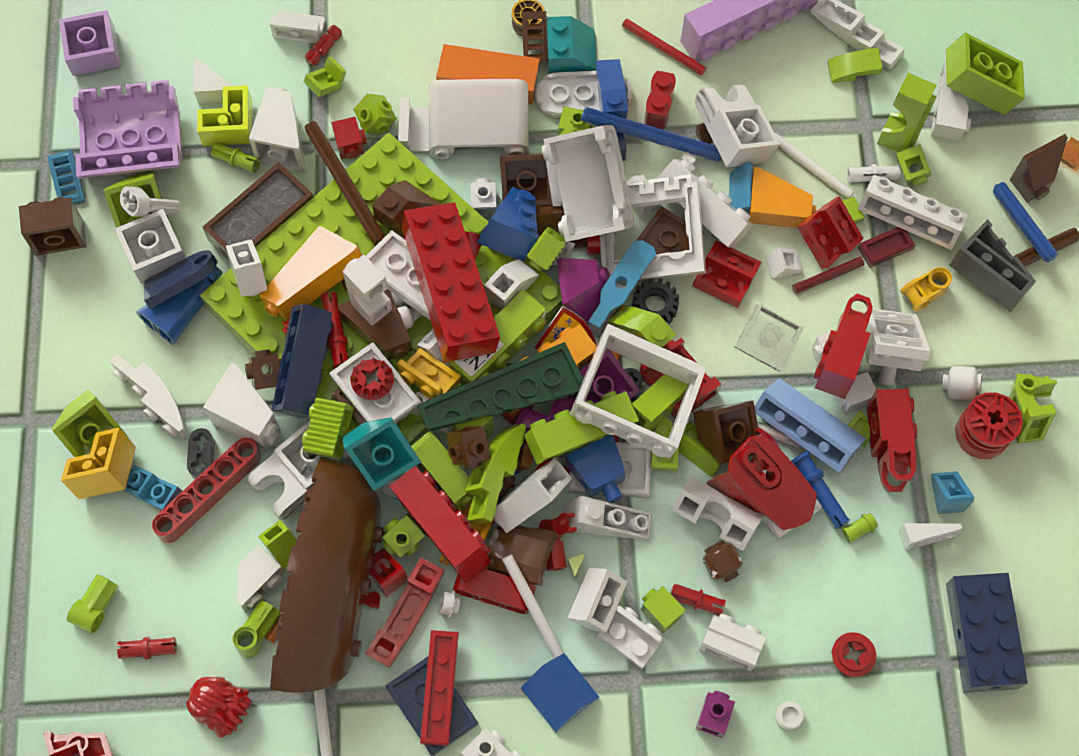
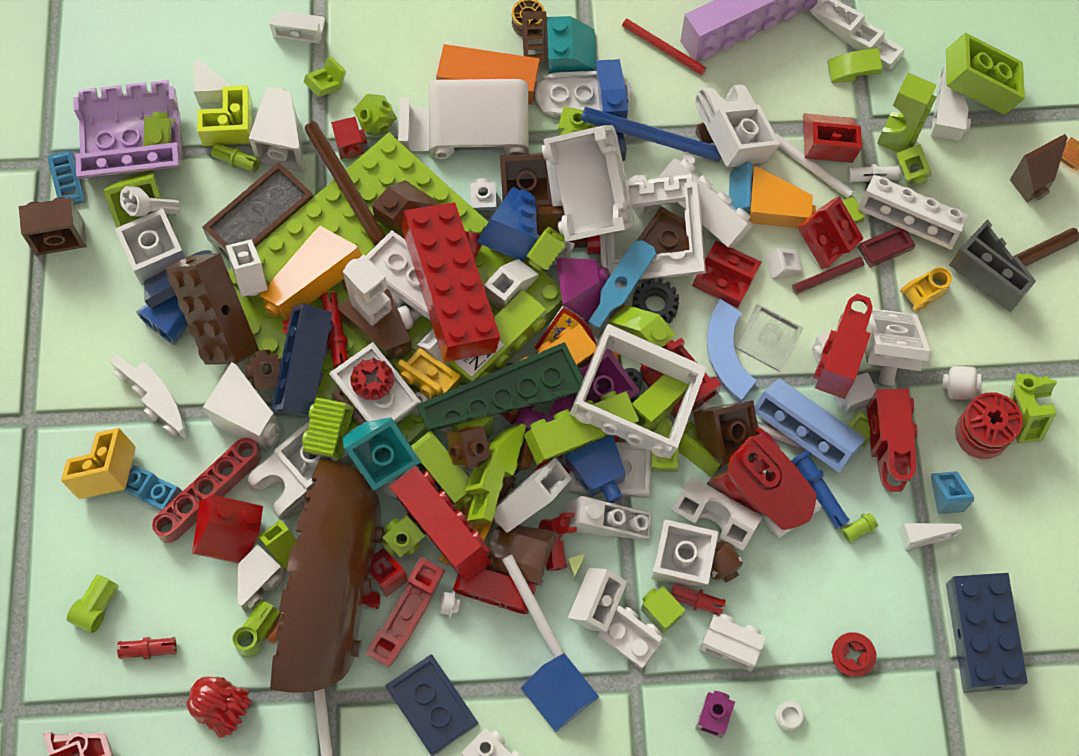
lime slope [51,389,127,457] -> none
lavender brick [59,10,121,76] -> none
black beam [187,428,215,479] -> none
red axle [305,25,342,66] -> none
red tile [420,630,459,747] -> none
red brick [644,70,676,130] -> none
blue axle [993,182,1058,263] -> none
none -> lime bracket [143,112,175,146]
none -> reddish brown brick [165,253,259,365]
none -> red slope [192,494,263,564]
none -> white slope [651,519,718,586]
none -> light blue tile [707,299,757,402]
none -> red slope [803,113,862,163]

